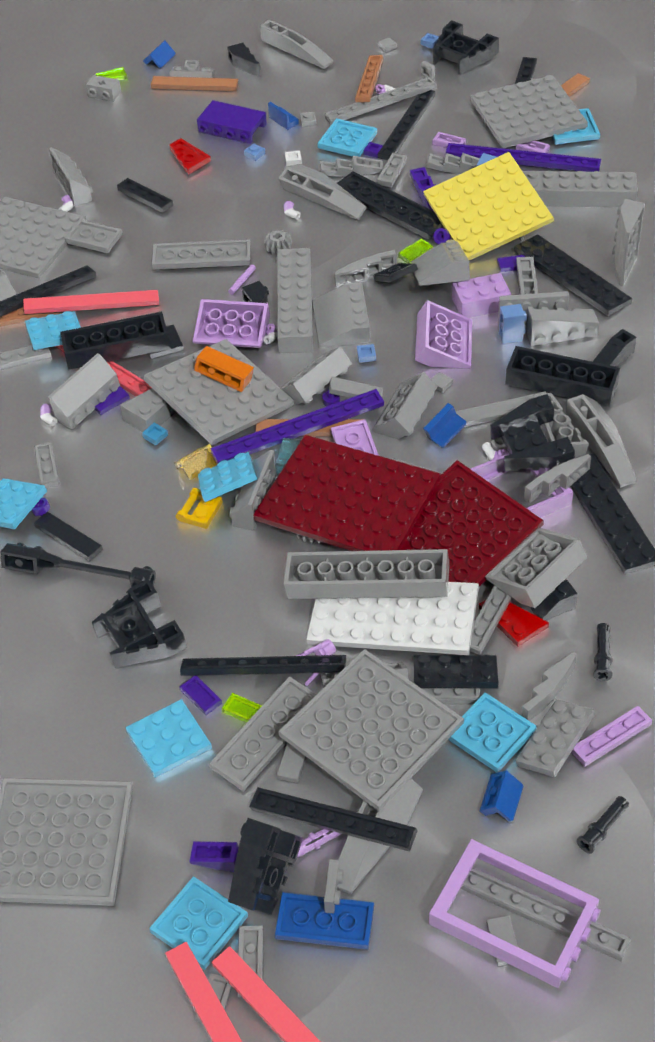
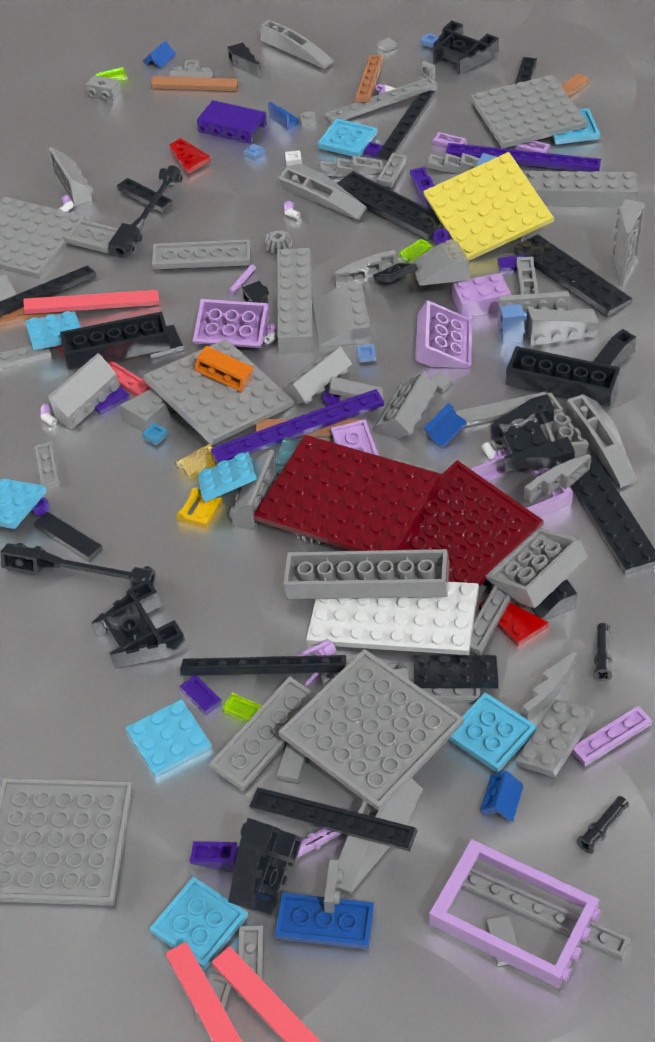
none -> black bar [108,165,183,258]

